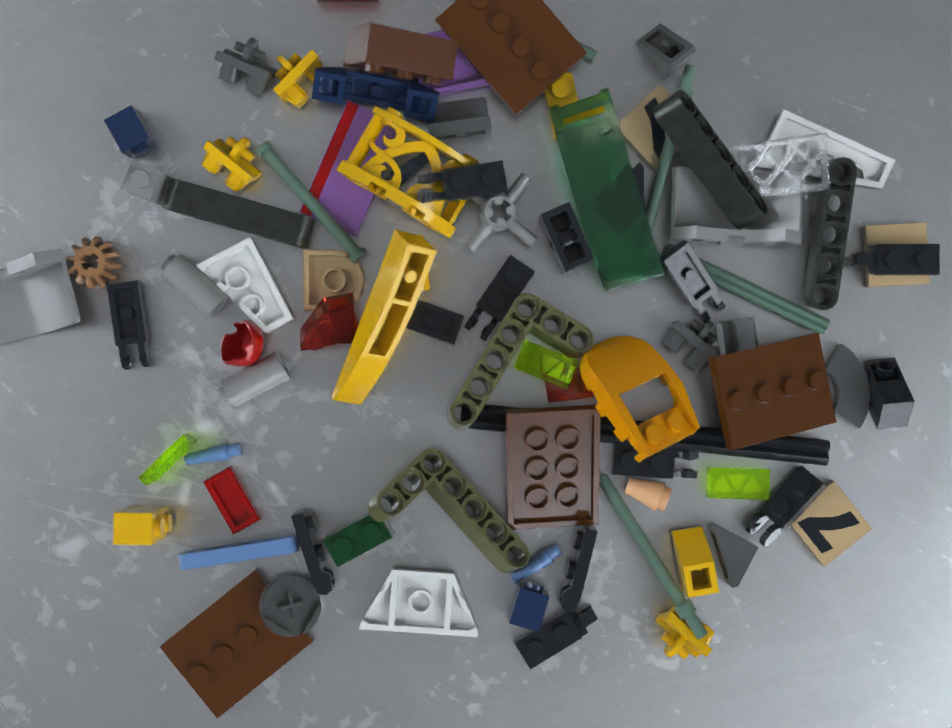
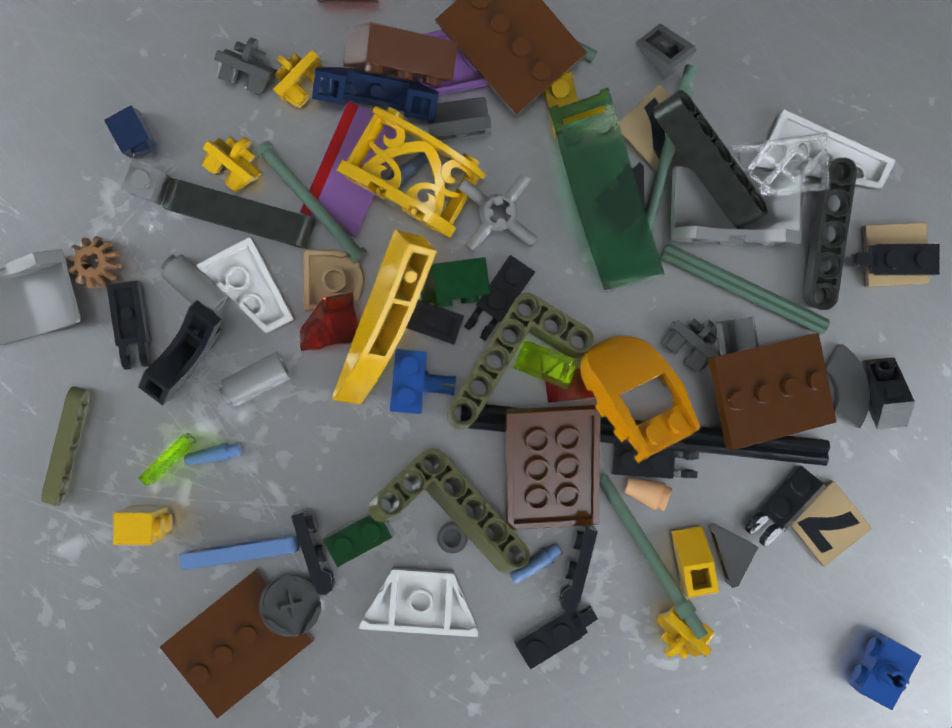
red tile [203,466,262,535] -> none
red hair [220,320,264,367] -> none
black hinge [417,160,508,204] -> none
dark blue brick [508,580,550,632] -> none
black brick [539,202,594,275] -> none
hinge [659,240,726,323] -> none
clear neon green tile [706,467,770,500] -> none
none -> olive beam [41,386,90,506]
none -> black arch [138,300,222,406]
none -> blue brick [390,349,456,414]
none -> dark green brick [420,257,490,308]
none -> dark grey tile [437,522,468,554]
none -> blue brick [850,632,921,710]

